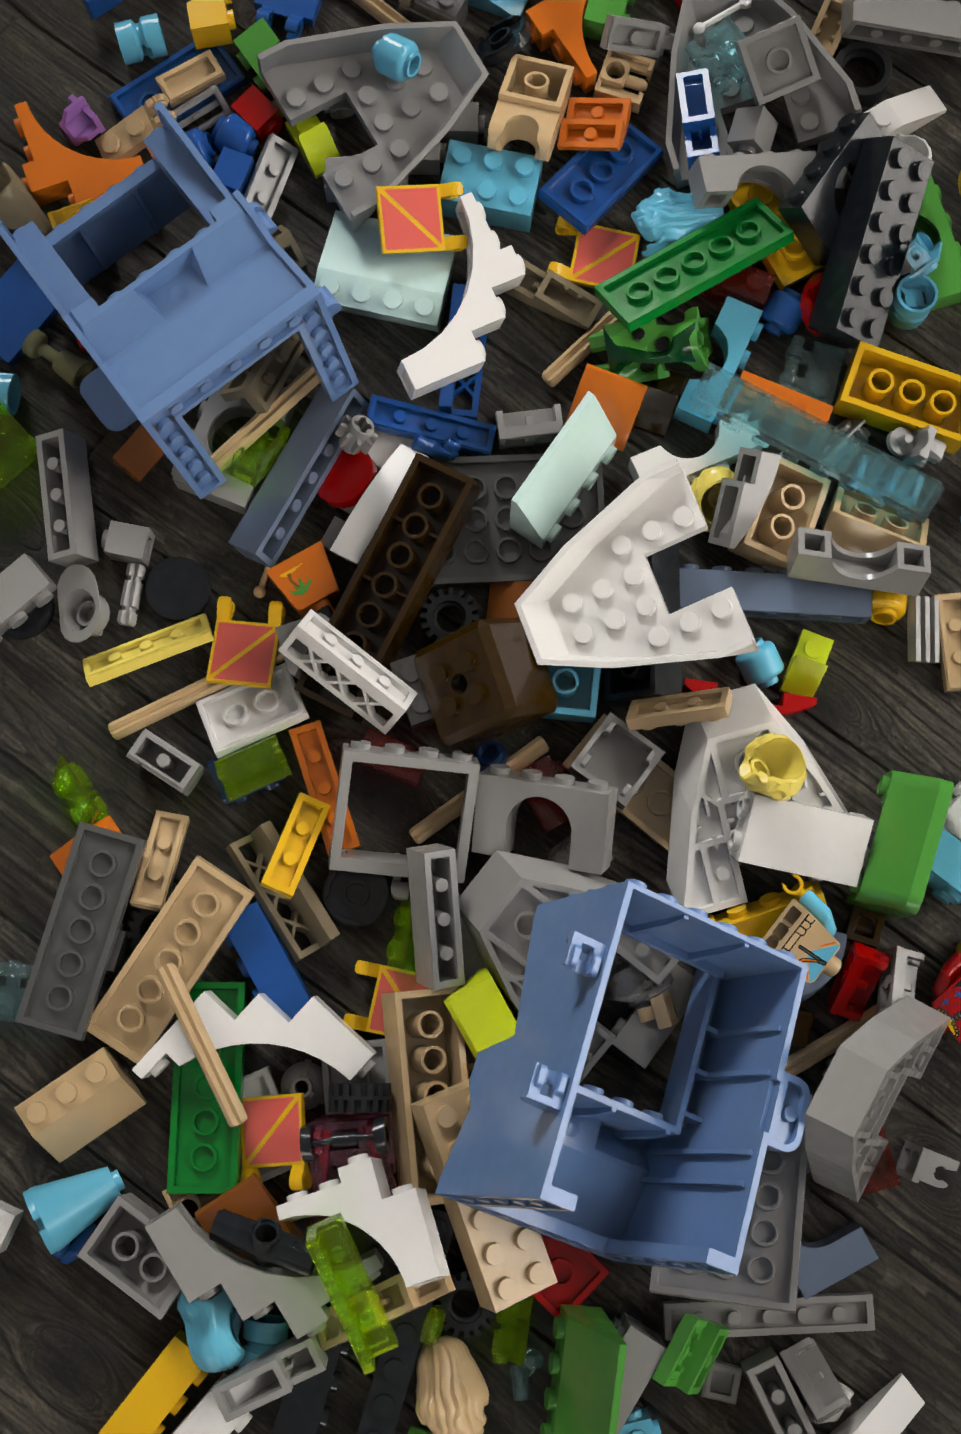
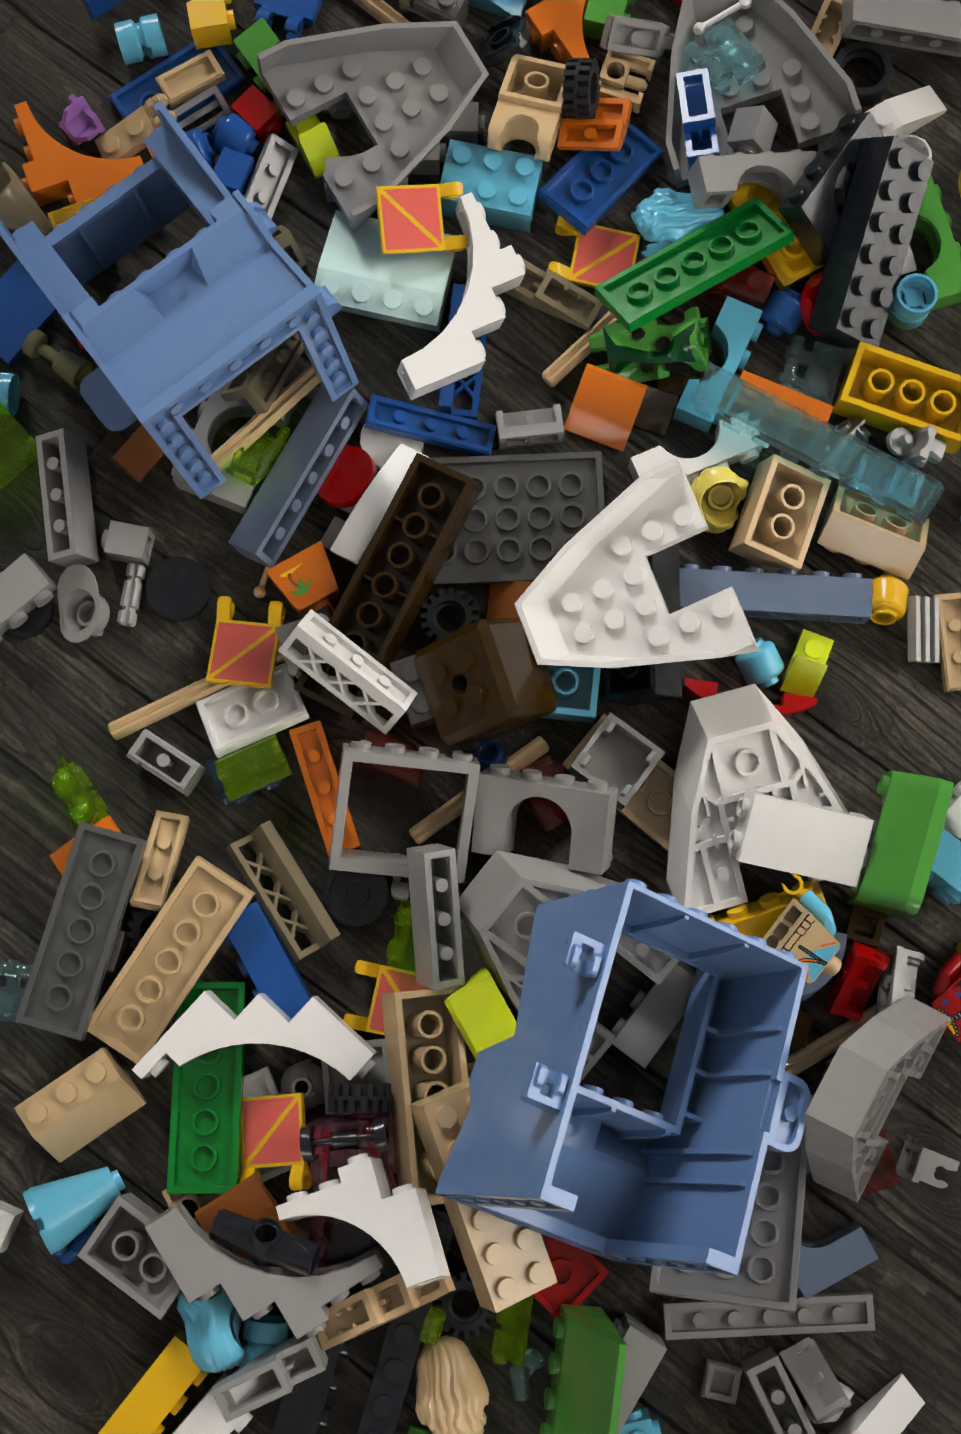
light yellow tile [82,613,214,687] -> none
tan axle [156,963,248,1127] -> none
yellow plate [259,792,331,899] -> none
clear neon green fence [306,1213,398,1375] -> none
light grey gear [335,414,378,455] -> none
medium azure head [372,32,422,82] -> none
blue arm [411,434,461,461] -> none
light aqua slope [509,391,617,549] -> none
clear piece [605,955,674,1003] -> none
tan plate [626,687,733,731] -> none
tan tile [637,989,679,1030] -> none
bright green slope [652,1312,730,1395] -> none
light grey slope [708,447,782,549] -> none
light grey container [734,14,821,106] -> none
light yellow hair [738,732,807,802] -> none
light grey arch [787,527,931,596] -> none
medium azure hinge [906,232,943,279] -> none
none -> black tyre [562,58,600,119]

